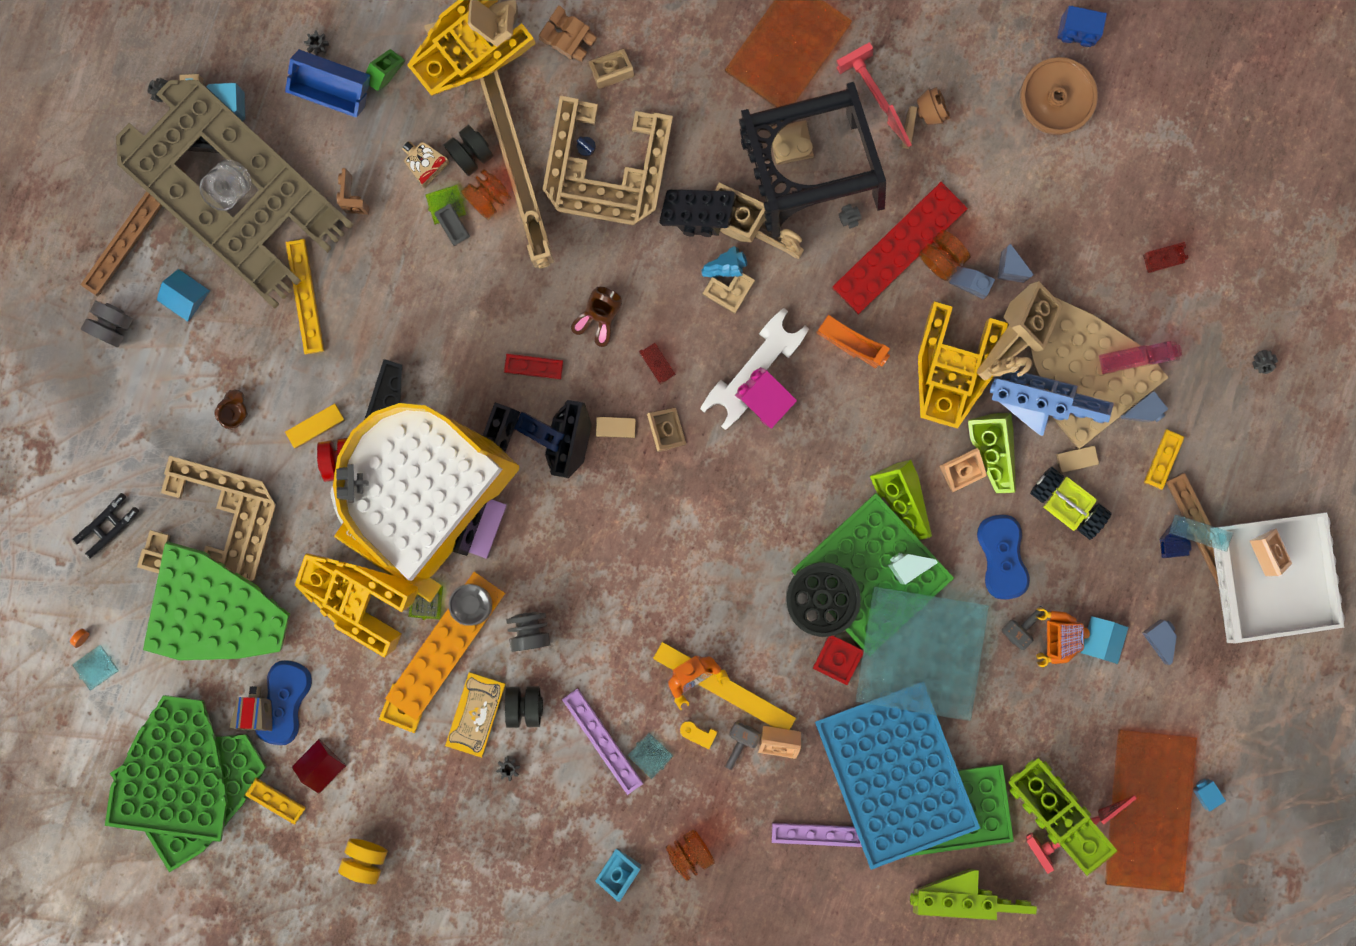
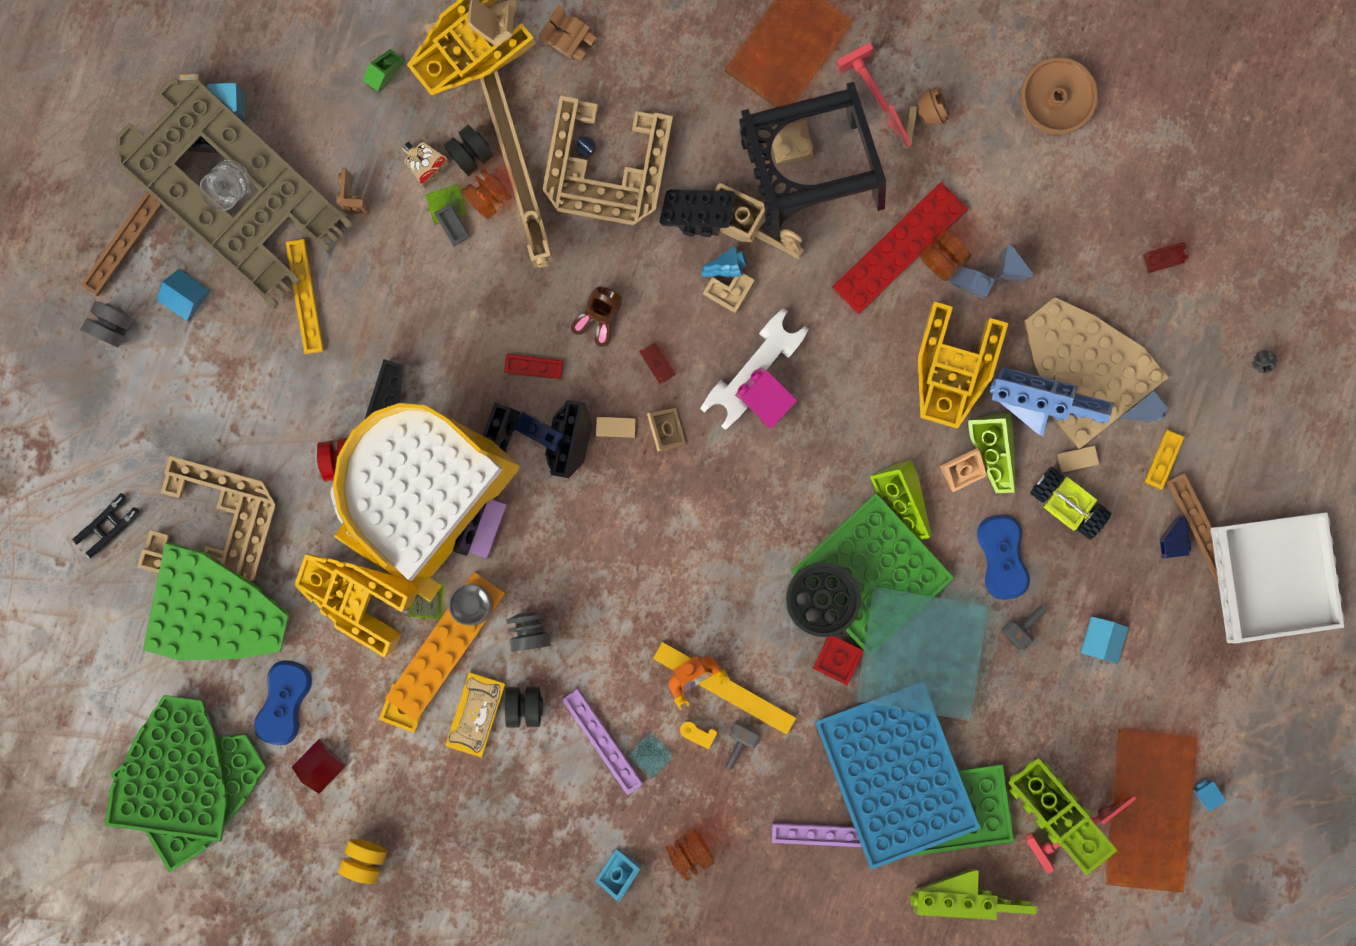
orange tile [70,629,89,648] -> none
clear light blue piece [72,645,119,691] -> none
dark grey gear [147,78,168,102] -> none
reddish brown hair [214,389,248,429] -> none
torso [230,686,272,731] -> none
yellow tile [245,778,305,825] -> none
blue piece [285,49,371,118] -> none
yellow tile [285,403,345,449] -> none
dark grey gear [304,30,329,56] -> none
dark grey hips [336,464,369,503] -> none
dark grey gear [496,757,521,781] -> none
tan slope [588,49,634,89] -> none
light nougat slope [758,726,801,759] -> none
orange arch [816,315,890,369] -> none
dark grey gear [838,204,862,229] -> none
light aqua slope [888,553,938,584] -> none
tan slope [977,281,1062,380] -> none
orange torso [1036,607,1090,667] -> none
blue brick [1057,5,1107,47] -> none
clear pink arch [1099,341,1182,374] -> none
sand blue slope [1142,619,1177,665] -> none
clear light blue plate [1169,514,1233,552] -> none
light nougat slope [1250,529,1292,576] -> none

